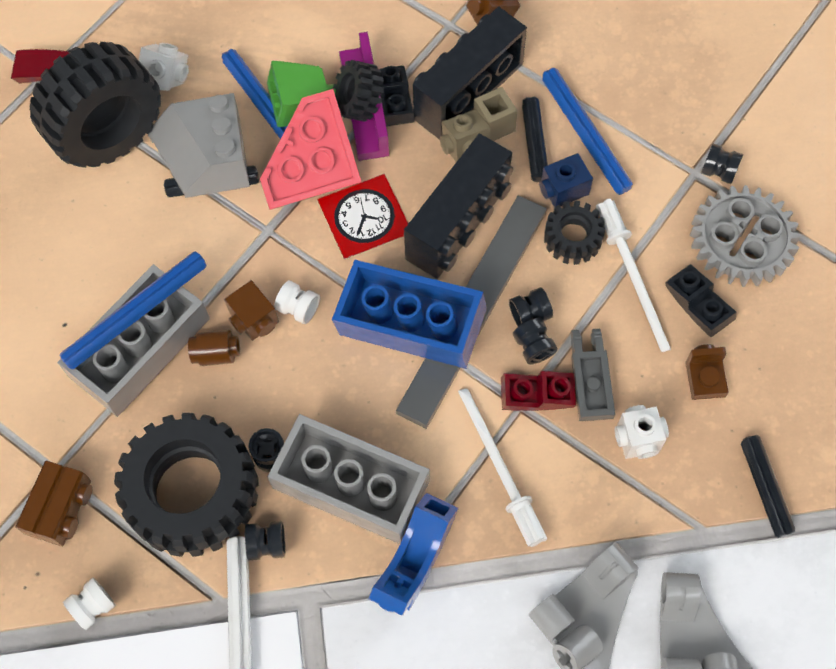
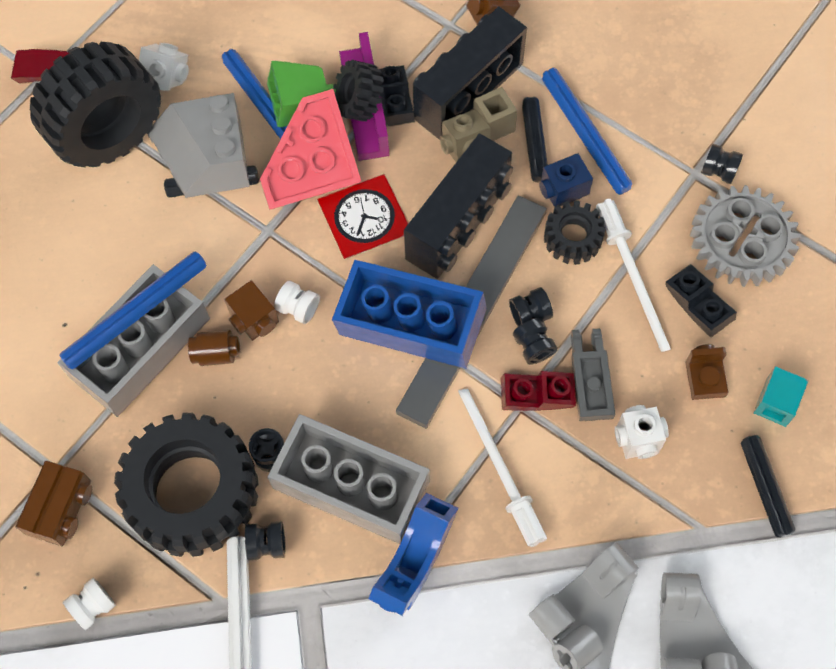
none -> teal panel [753,366,808,427]

